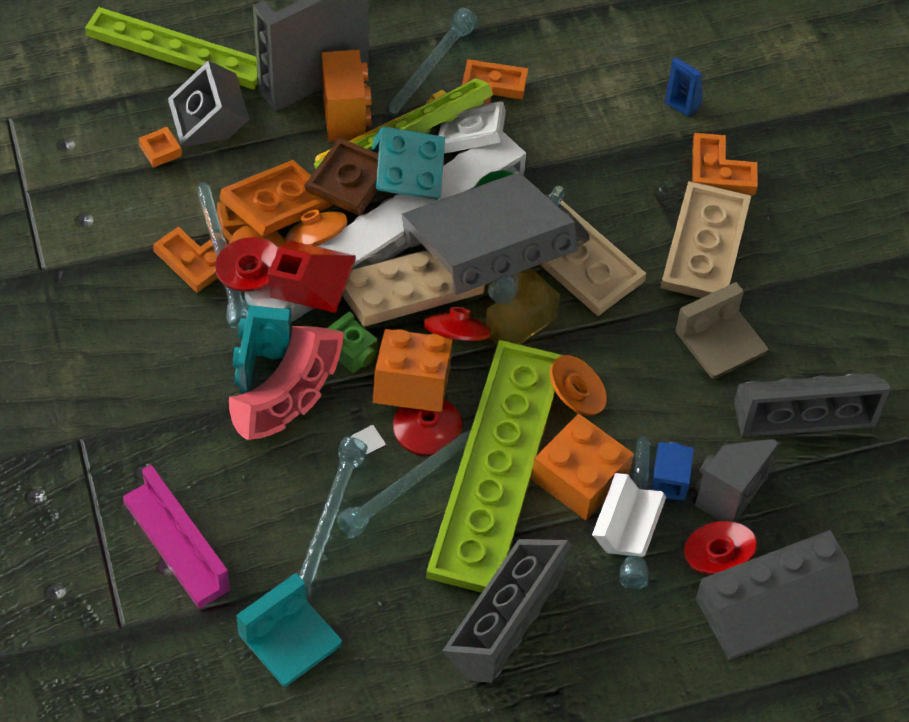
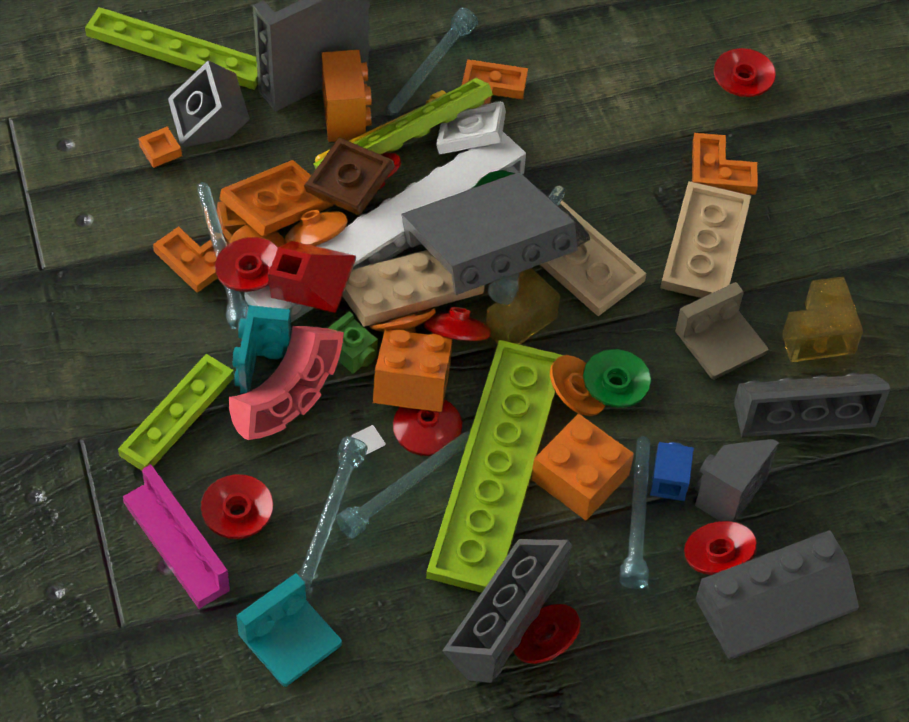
teal bracket [372,126,445,200] -> none
white panel [592,473,666,557] -> none
blue slope [664,57,703,117] -> none
none -> lime plate [118,354,234,471]
none -> red dish [201,474,273,539]
none -> orange dish [369,308,436,333]
none -> red dish [513,604,581,664]
none -> green dish [583,349,651,408]
none -> red dish [714,48,776,97]
none -> clear yellow brick [782,276,863,362]

